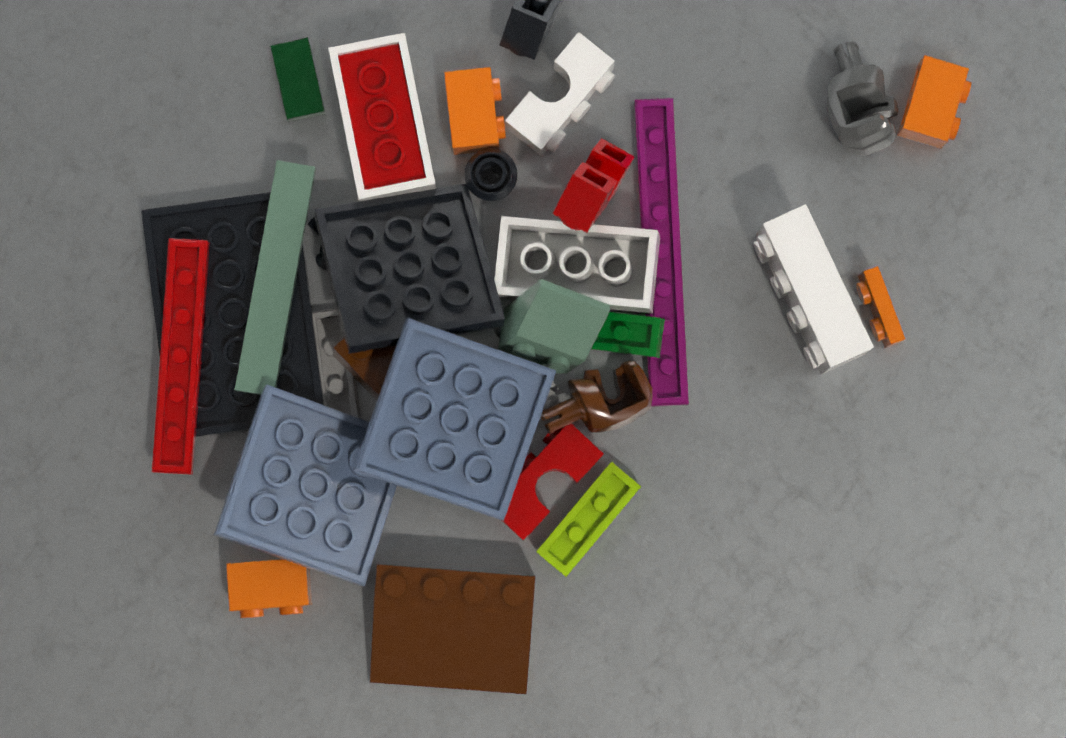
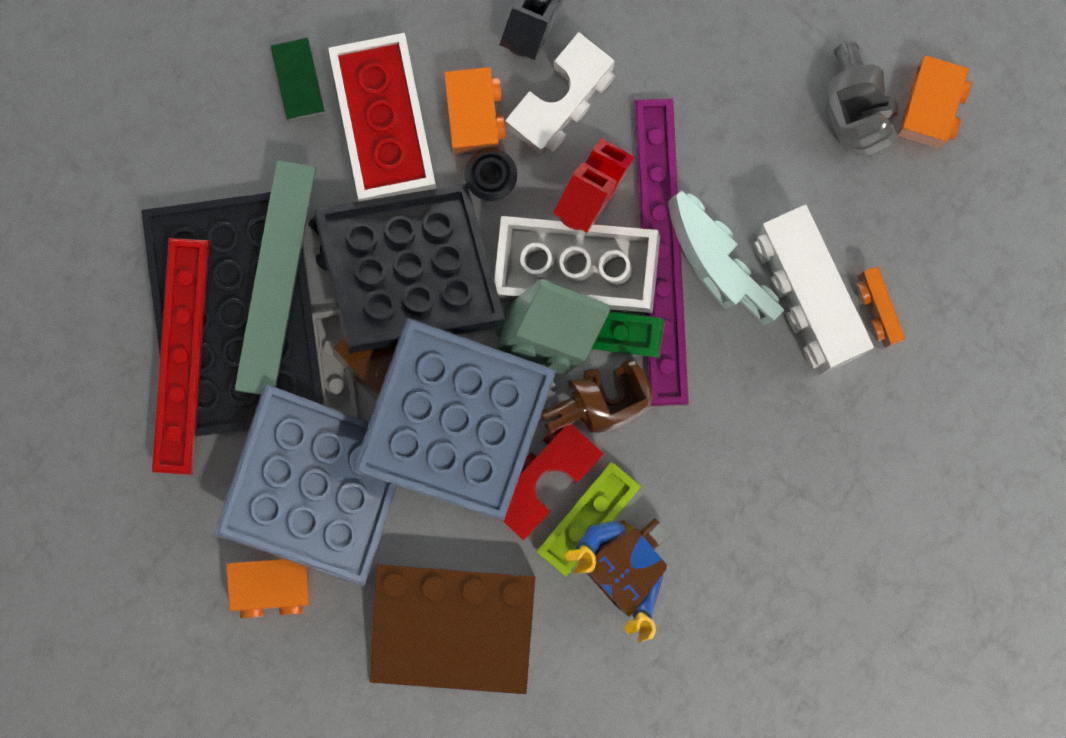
none -> torso [565,518,670,643]
none -> light aqua slope [667,190,784,325]

